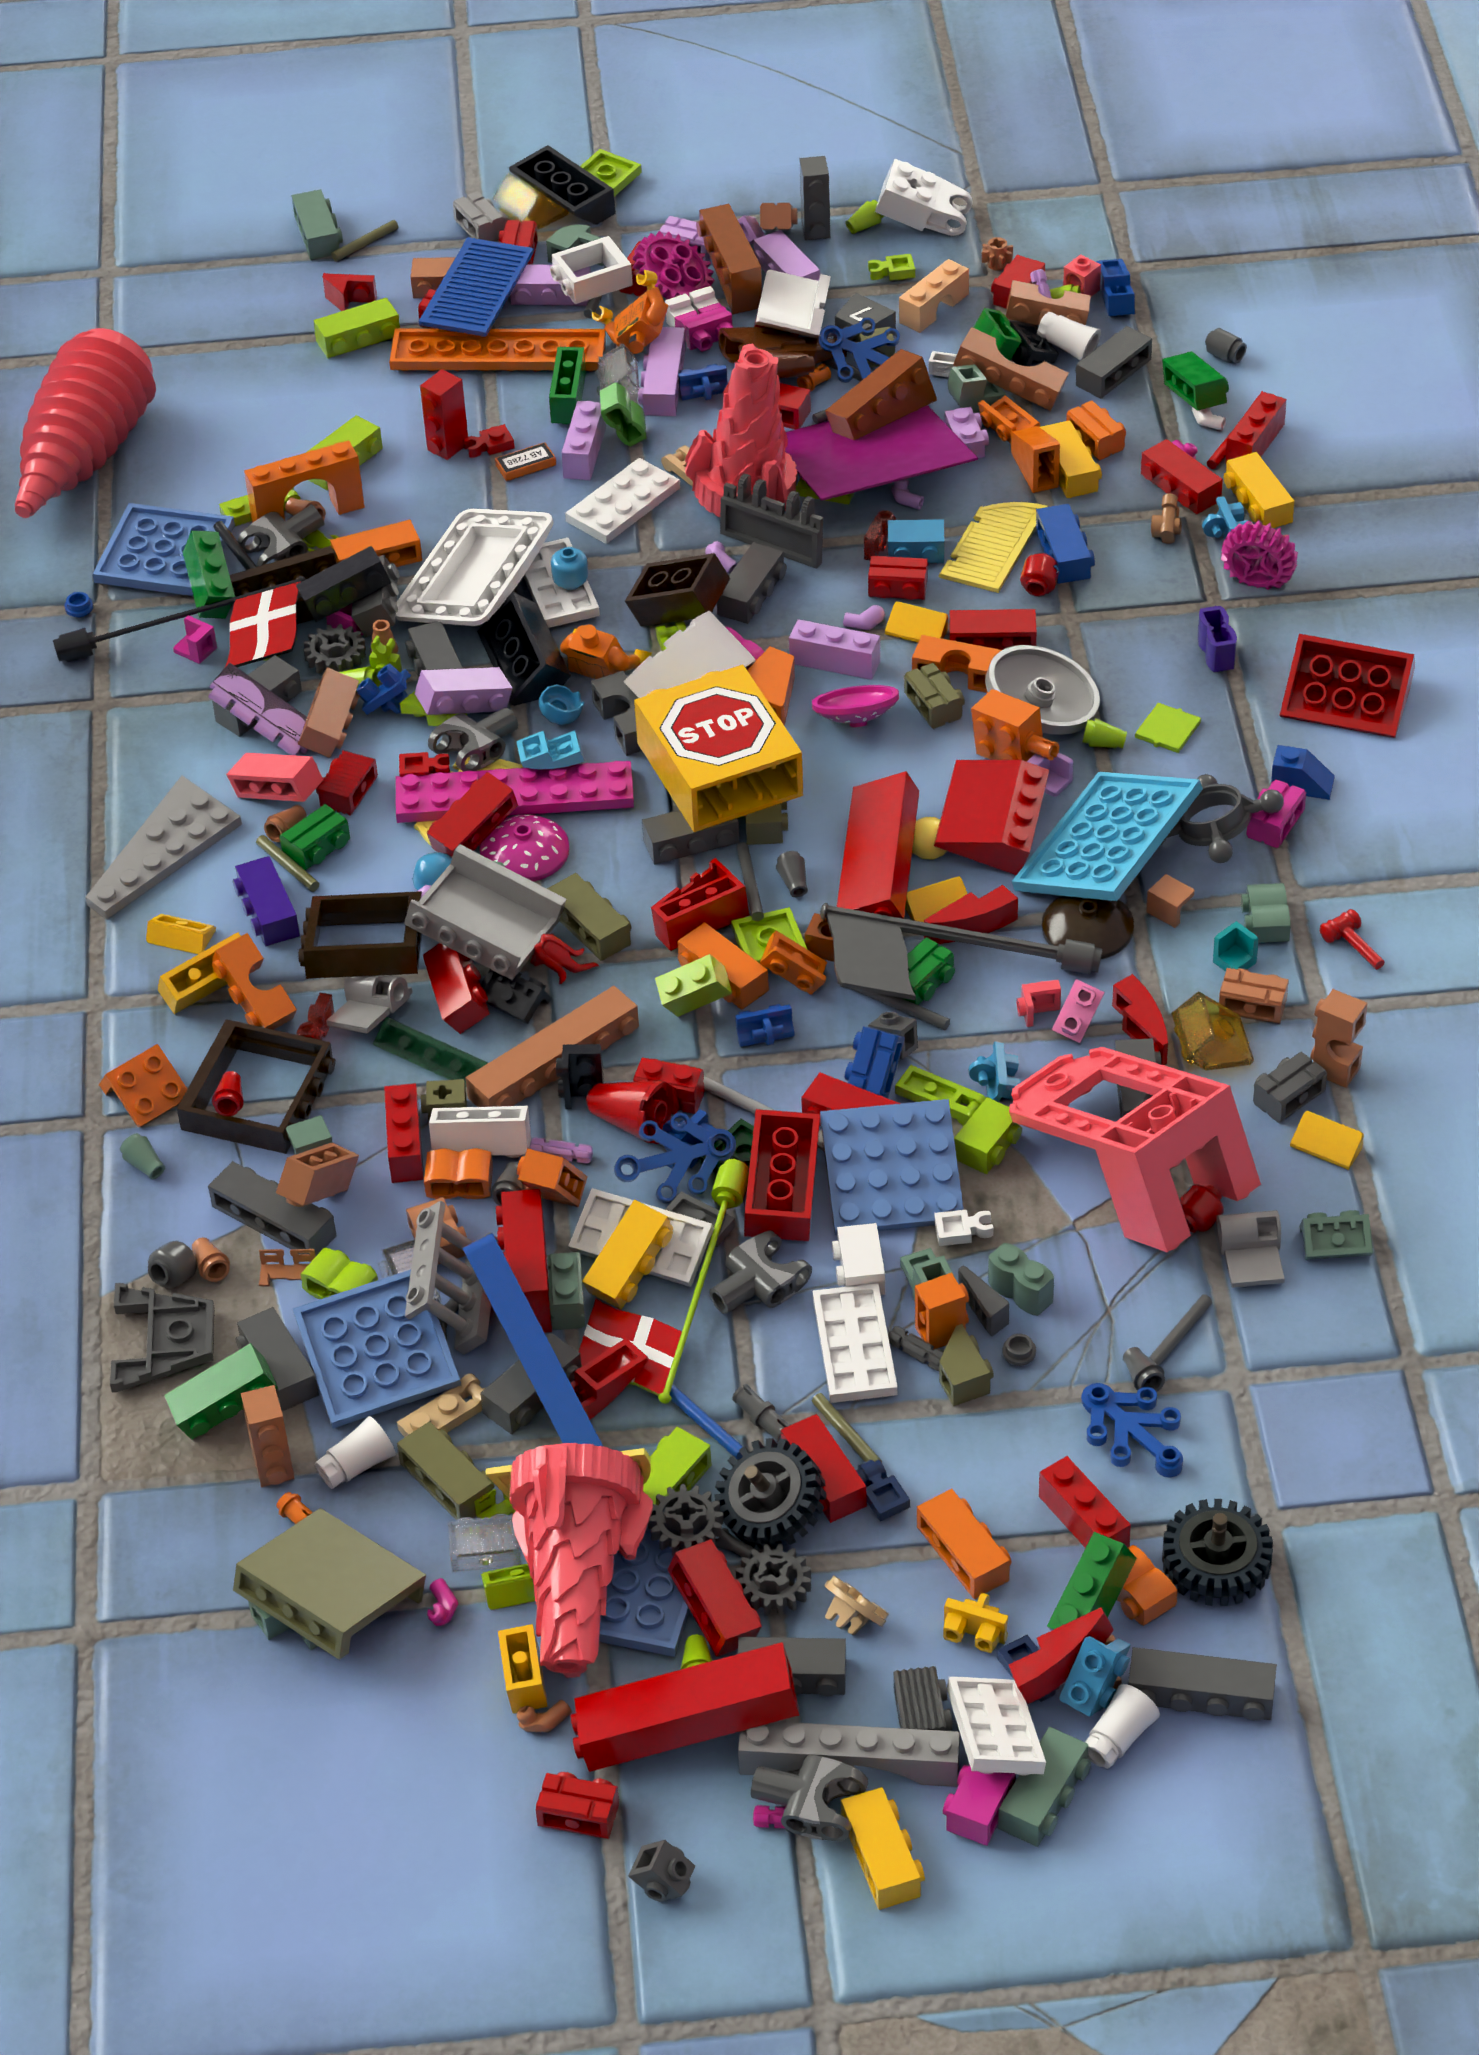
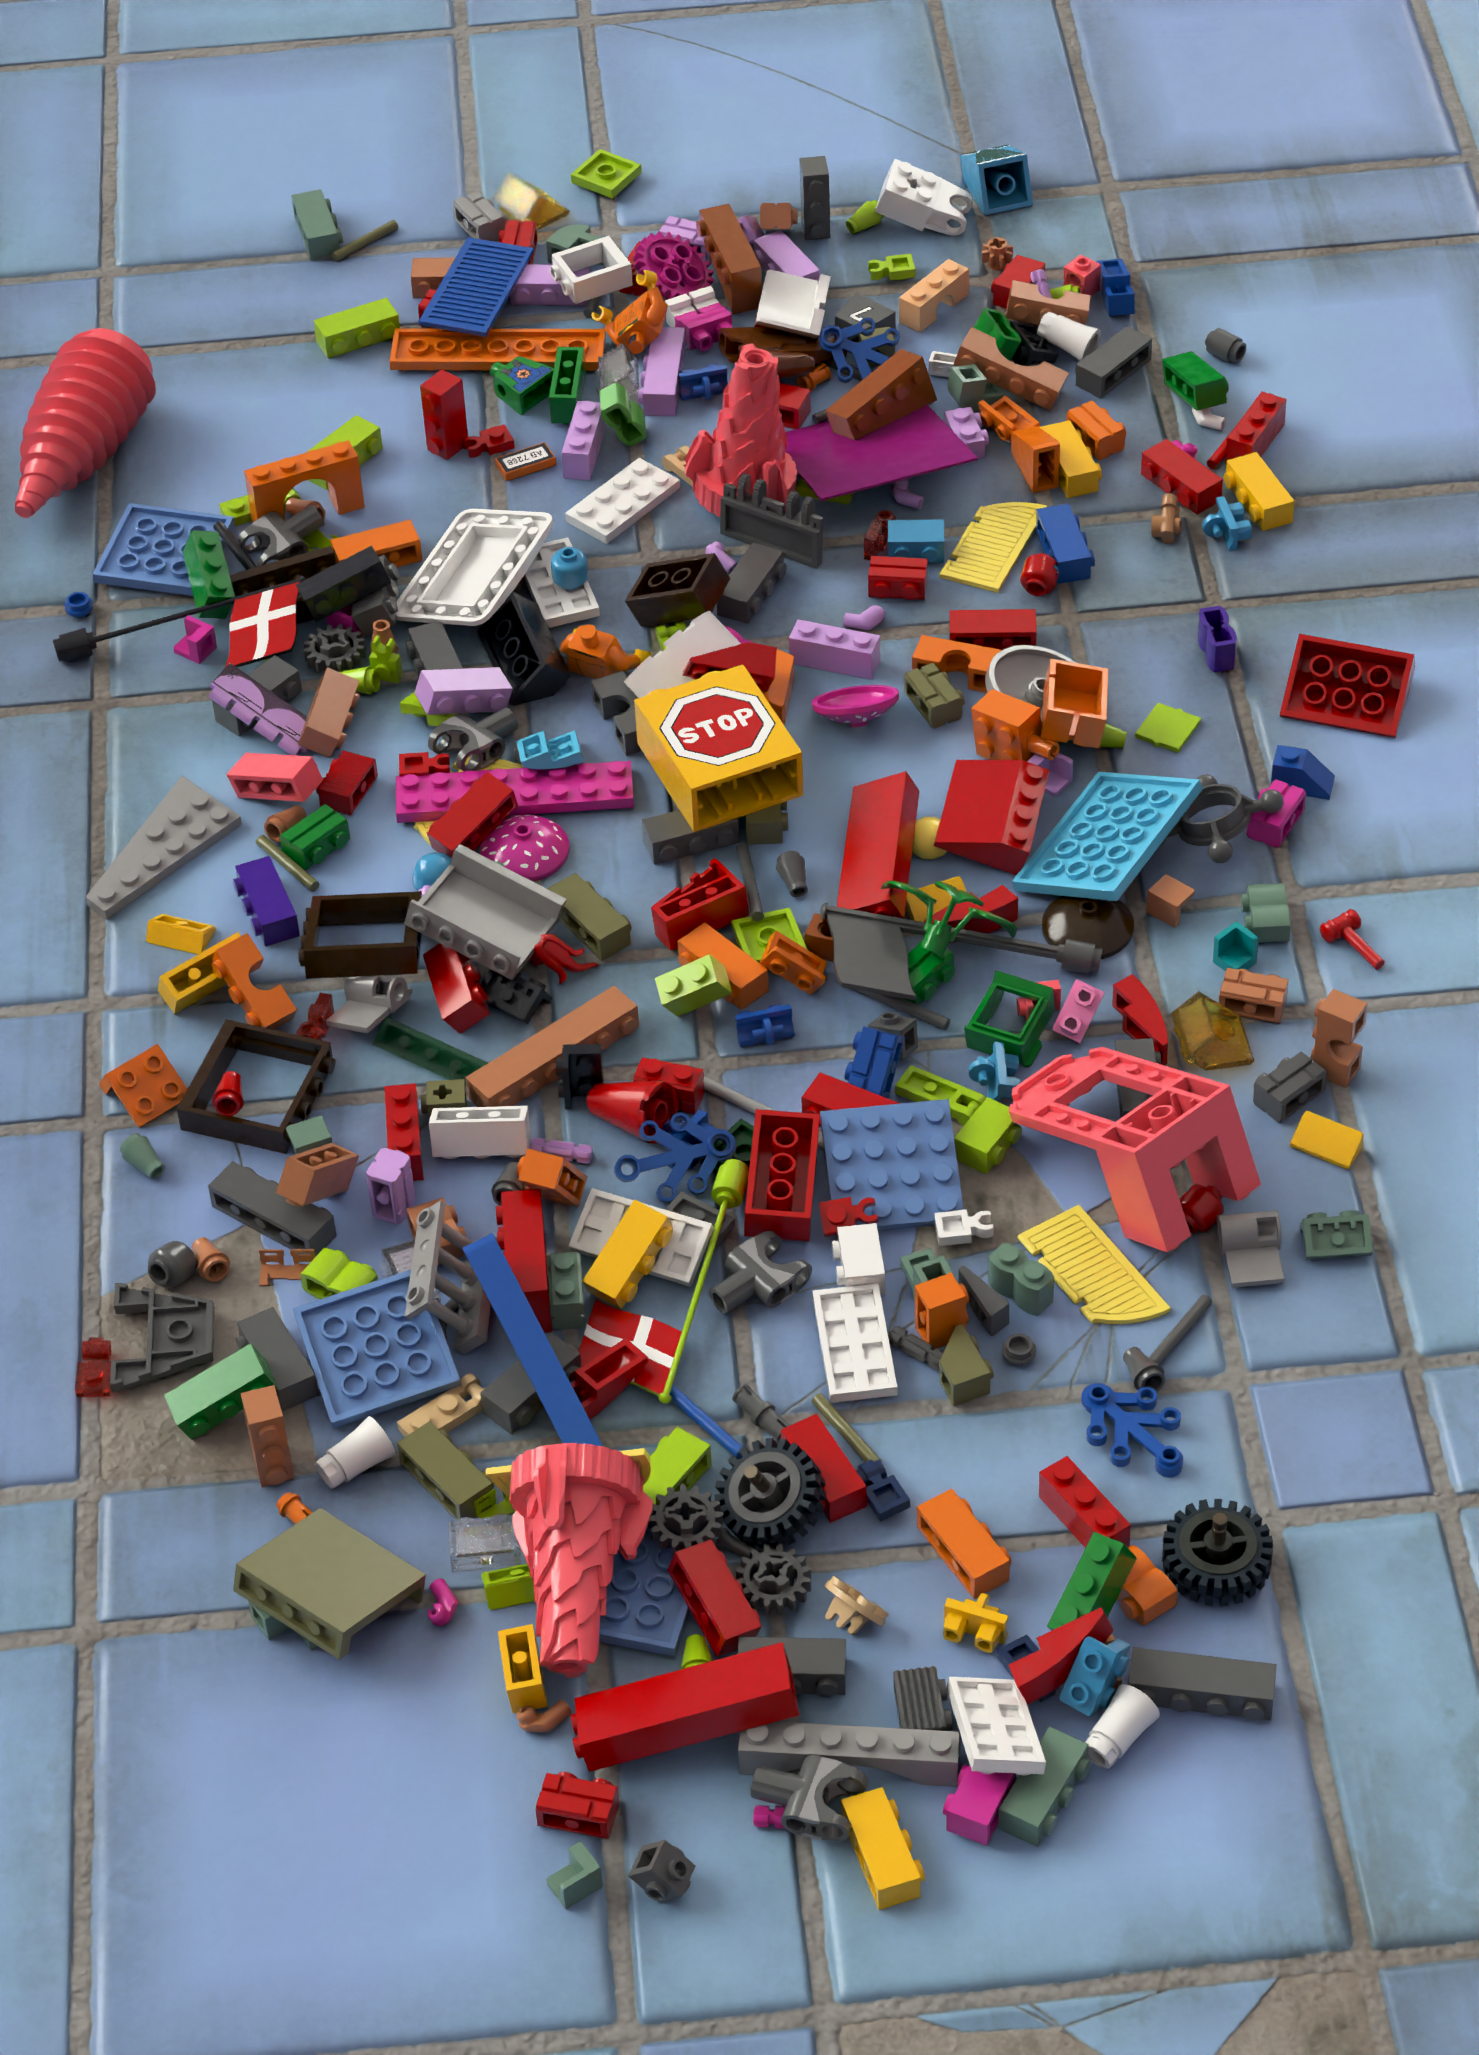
red slope [322,273,377,311] -> none
blue hips [356,663,411,715] -> none
orange brick [424,1148,493,1199] -> none
black slope [509,145,616,225] -> none
dark azure hair [539,684,585,725] -> none
yellow slope [885,601,948,643] -> none
dark pink gear [1221,520,1298,590] -> none
none -> clear red plate [75,1337,112,1397]
none -> lavender brick [366,1148,416,1224]
none -> green torso [490,356,554,415]
none -> sand green panel [547,1841,603,1909]
none -> red slope [683,642,777,692]
none -> red plate [819,1197,879,1237]
none -> green plant [881,881,1017,956]
none -> dark azure slope [960,144,1033,215]
none -> green piece [964,970,1055,1067]
none -> light yellow piece [1017,1205,1171,1324]
none -> orange piece [1041,658,1108,748]

